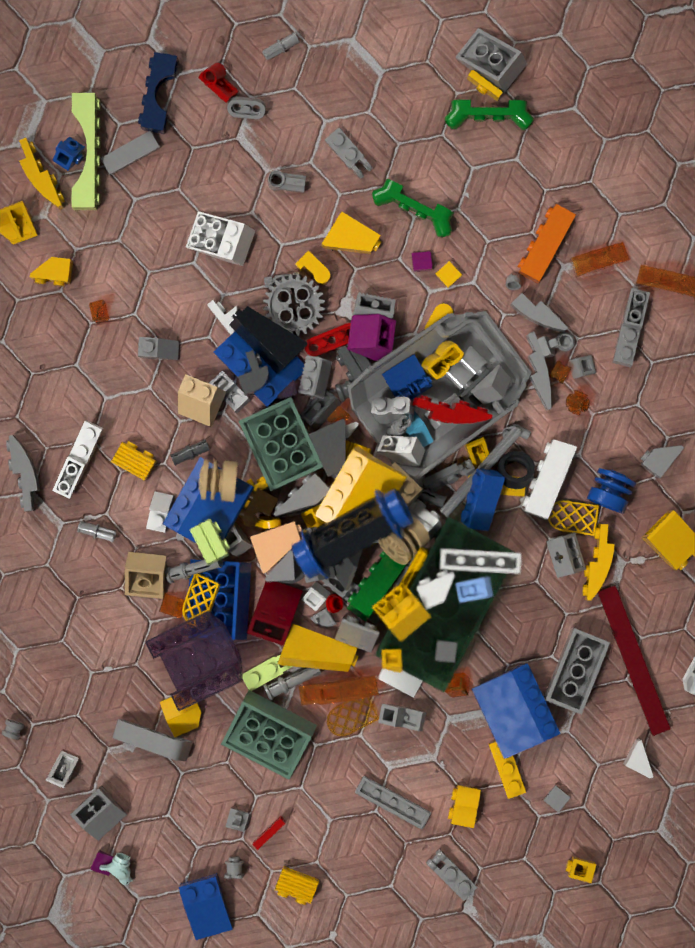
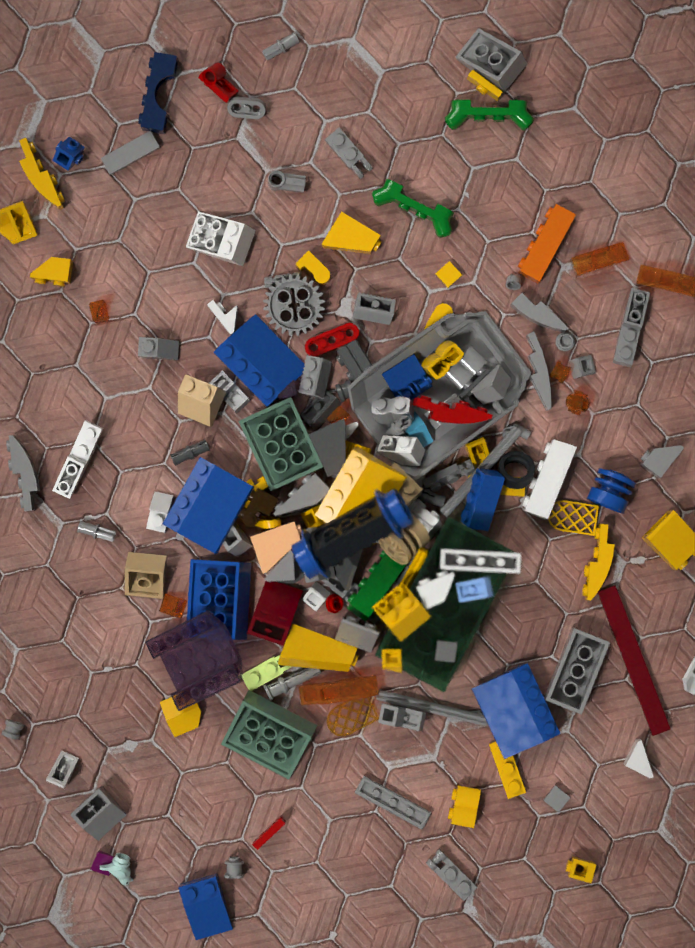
yellowish green arch [72,93,100,210] -> none
yellow brick [111,441,157,481] -> none
light grey beam [112,719,193,761] -> none
light grey pin [165,559,223,584] -> none
yellow window [182,573,221,626] -> none
yellowish green brick [190,519,230,566] -> none
tan wheel [199,459,237,502] -> none
light grey tile [225,807,249,832] -> none
black slope [229,306,308,374] -> none
dark grey brick [238,350,269,396] -> none
yellow brick [275,866,319,905] -> none
light grey tile [310,608,336,627] -> none
magenta slope [347,314,396,361] -> none
white slope [377,669,423,698] -> none
magenta slope [411,251,433,272] -> none
clear orange slope [445,672,470,697] -> none
light grey tile [537,336,562,358] -> none
light grey brick [546,533,586,578] -> none
none -> light grey axle [376,690,487,726]

